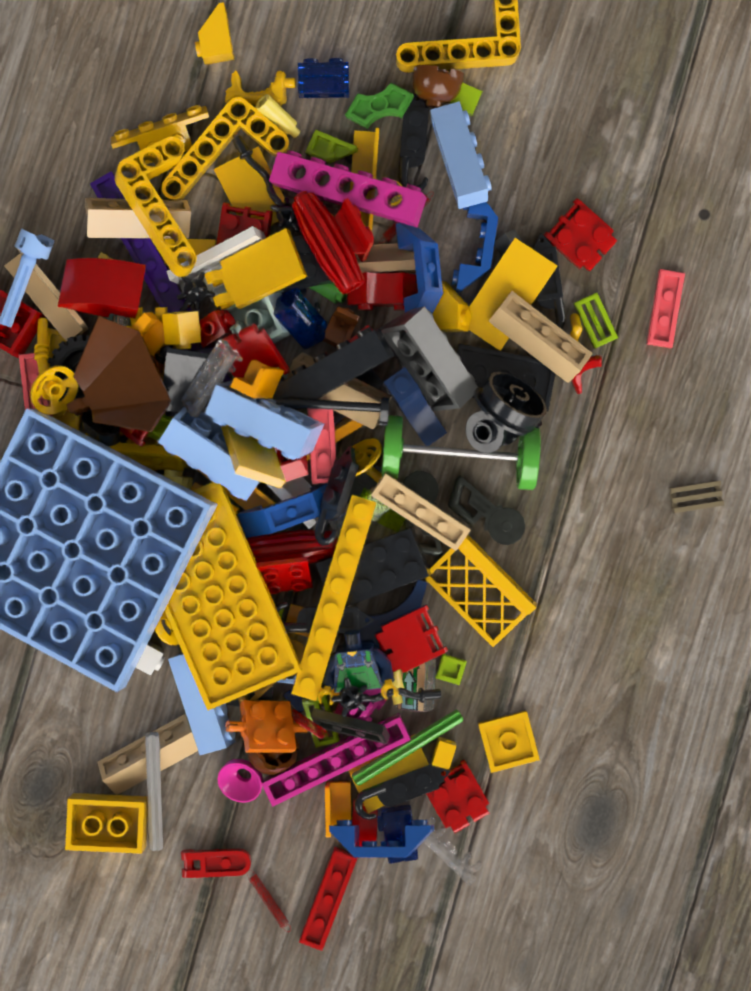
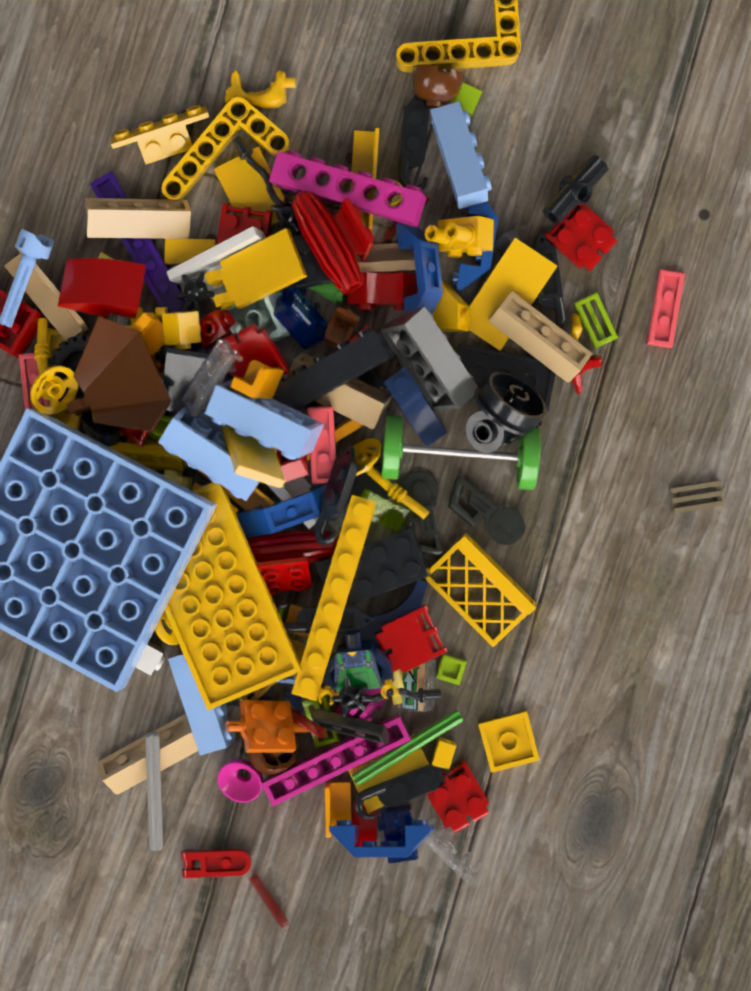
yellow brick [65,793,148,854] -> none
yellow beam [115,136,197,277] -> none
yellow slope [195,2,235,65] -> none
light yellow cylinder [256,94,300,138] -> none
black piece [276,397,389,426] -> none
clear blue brick [298,58,349,99] -> none
red tile [299,847,358,951] -> none
lime tile [305,129,358,164] -> none
bright green tile [345,83,414,129] -> none
tan panel [370,473,471,551] -> none
none -> yellow brick [425,216,494,258]
none -> black piece [542,155,609,225]

